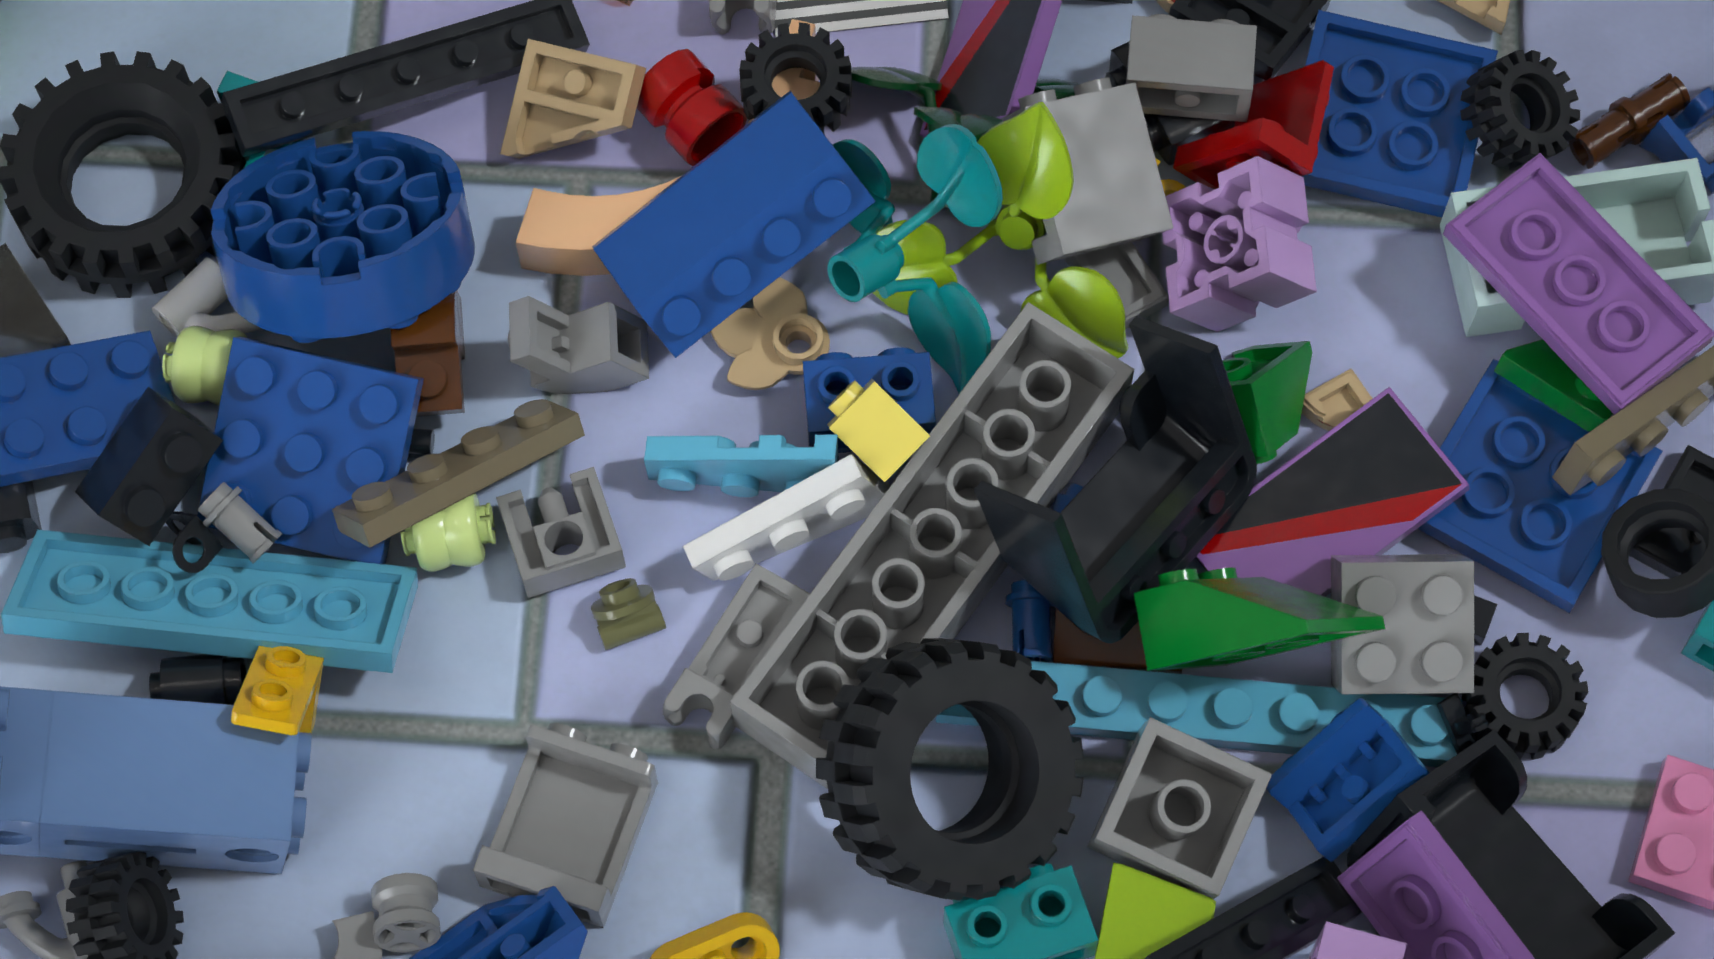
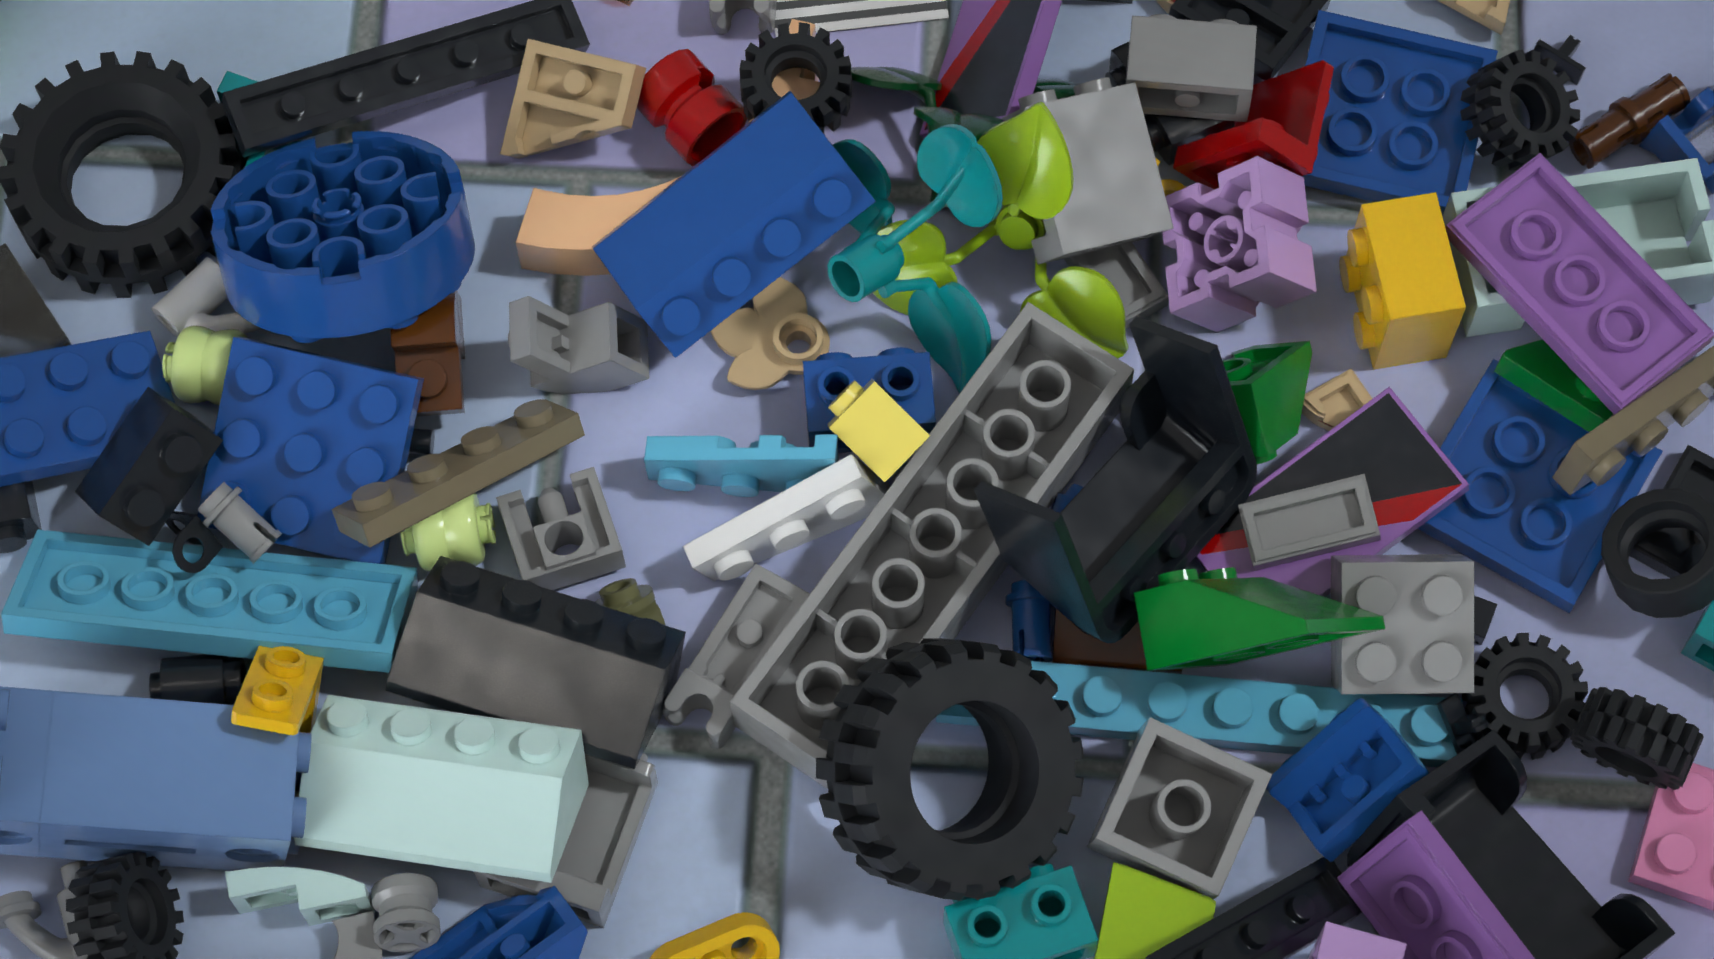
none -> light aqua slope [225,867,375,926]
none -> light aqua slope [294,695,589,883]
none -> black slope [385,556,686,769]
none -> light grey tile [1238,474,1381,571]
none -> yellow brick [1339,192,1466,370]
none -> black piece [1534,35,1586,85]
none -> black tyre [1570,687,1704,790]

